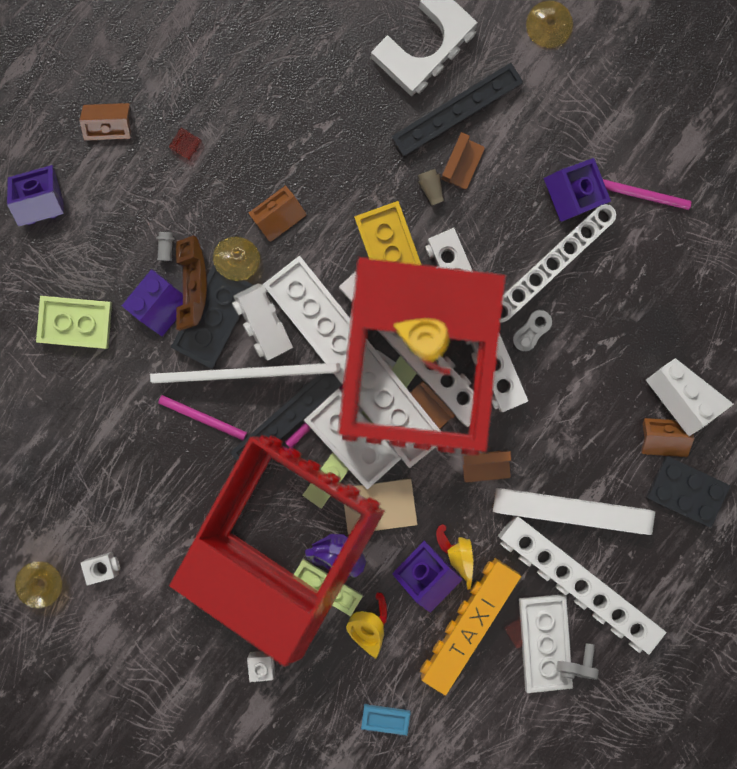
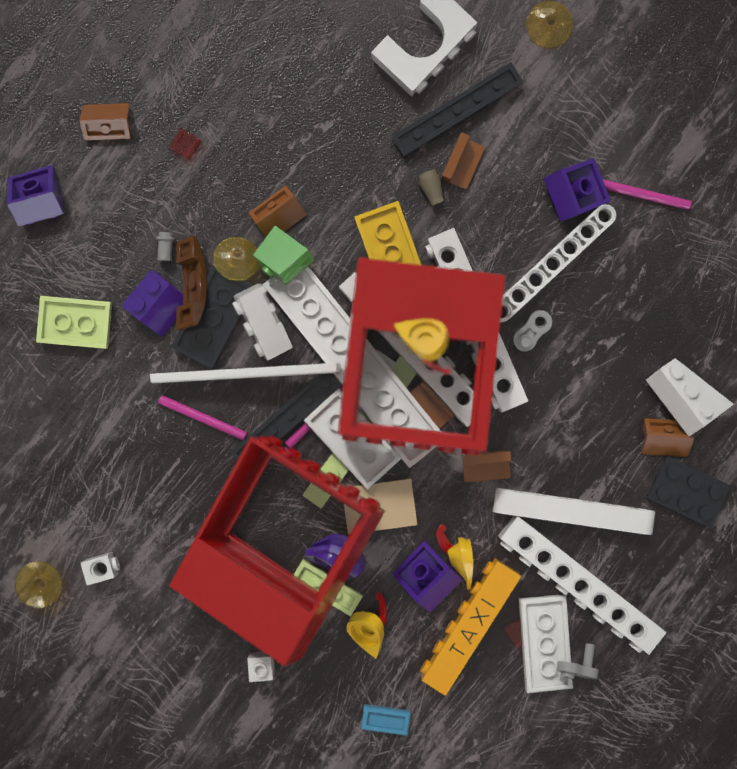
none -> bright green torso [253,226,314,285]

